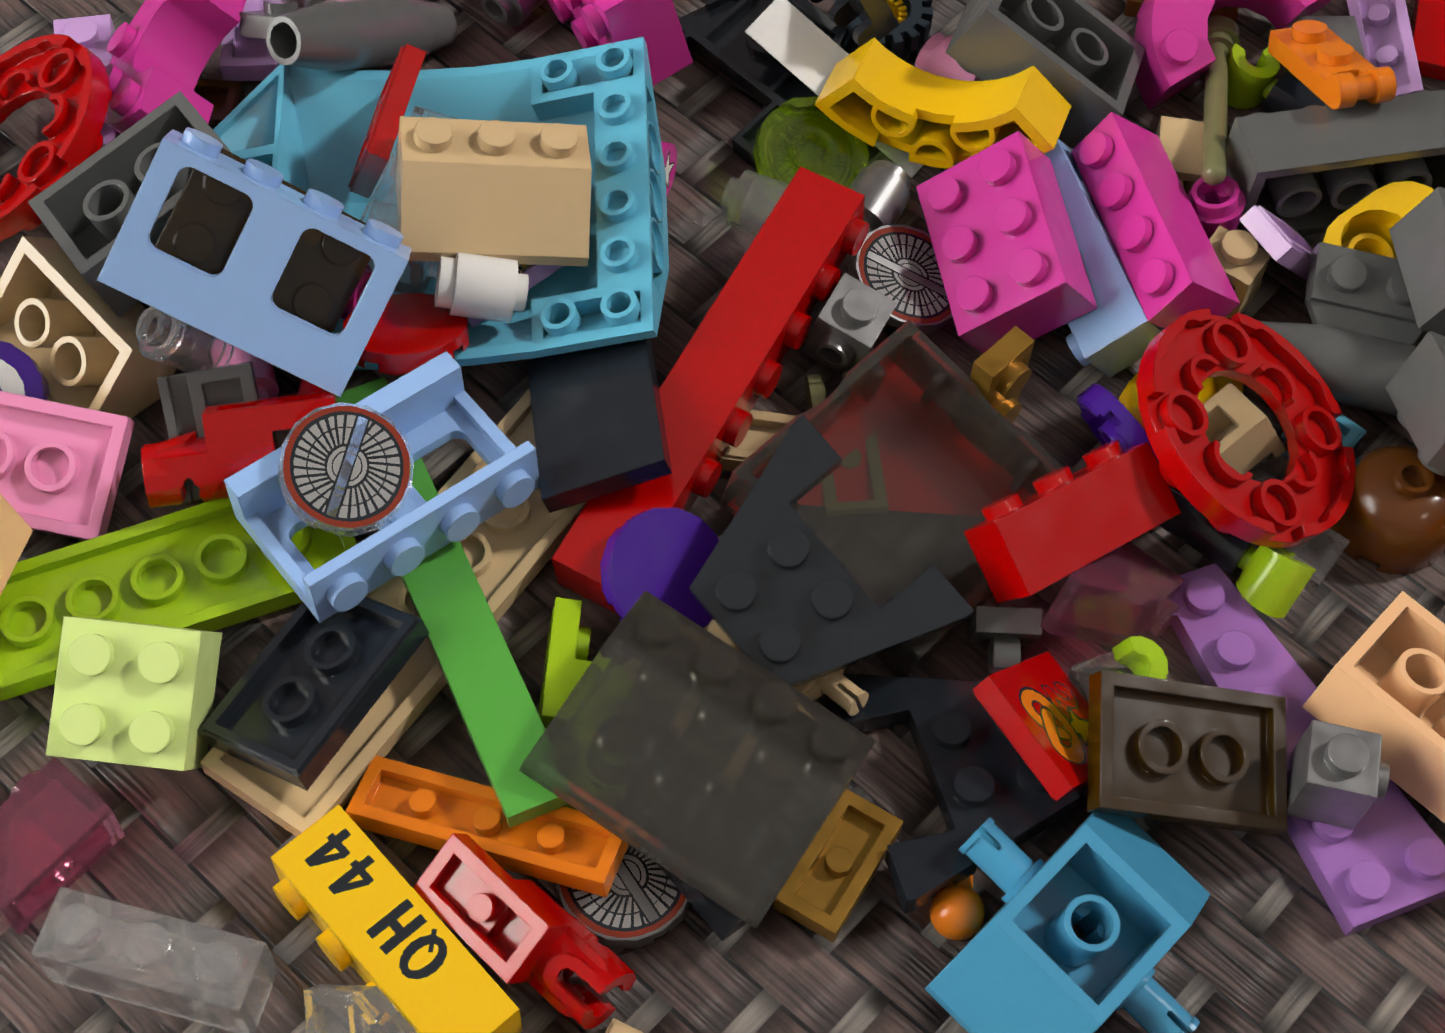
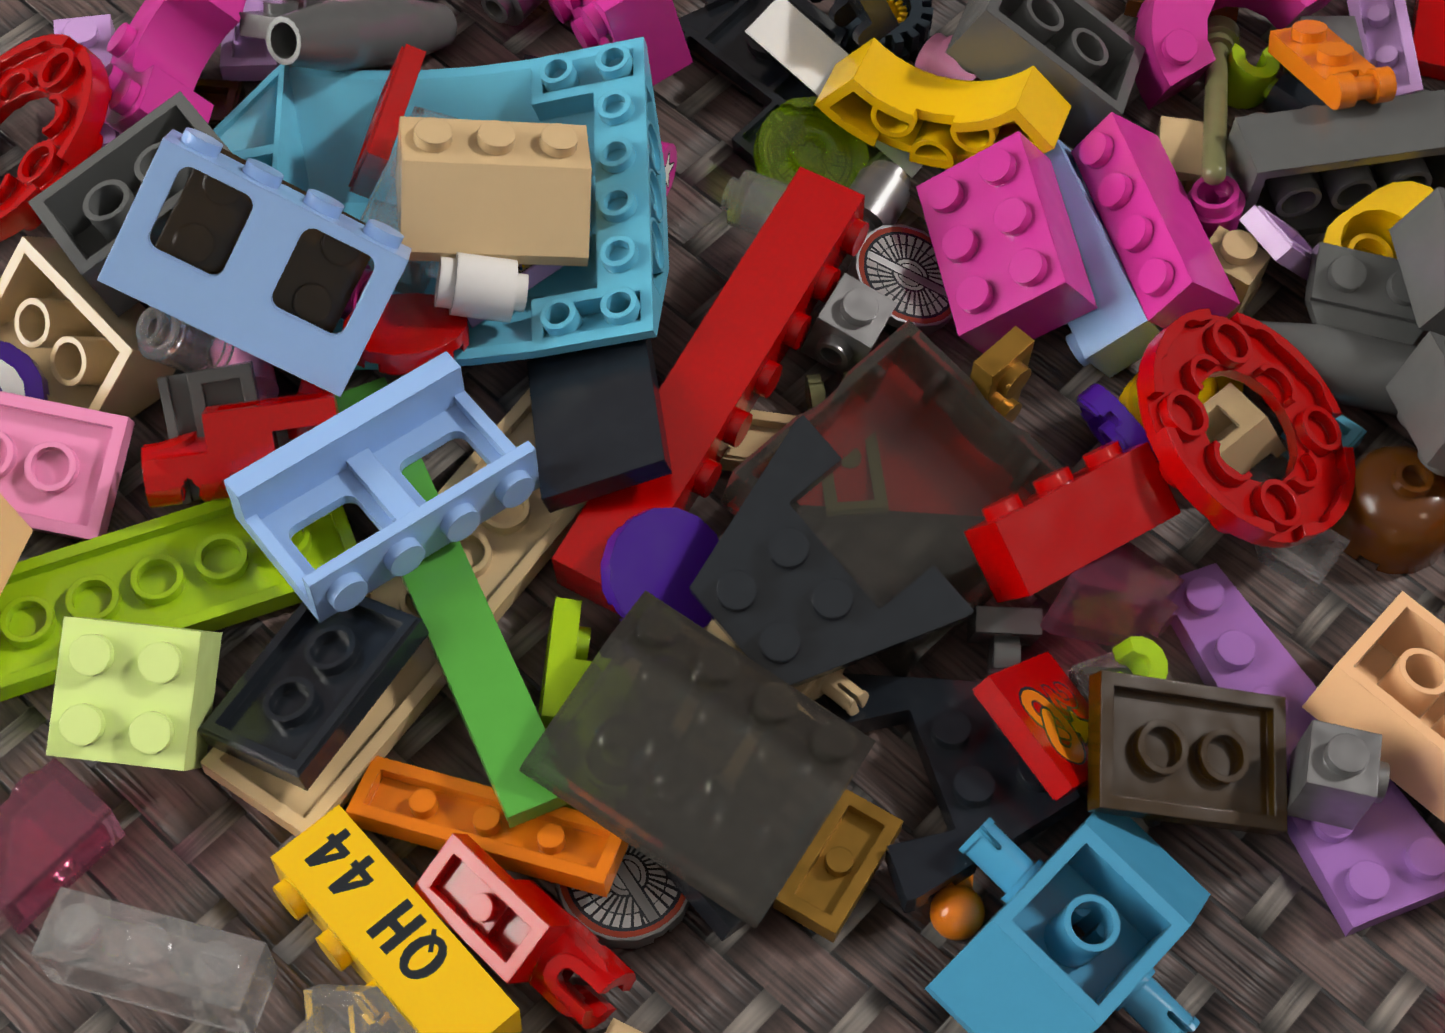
tile [277,402,414,537] -> none
piece [1159,486,1316,619] -> none

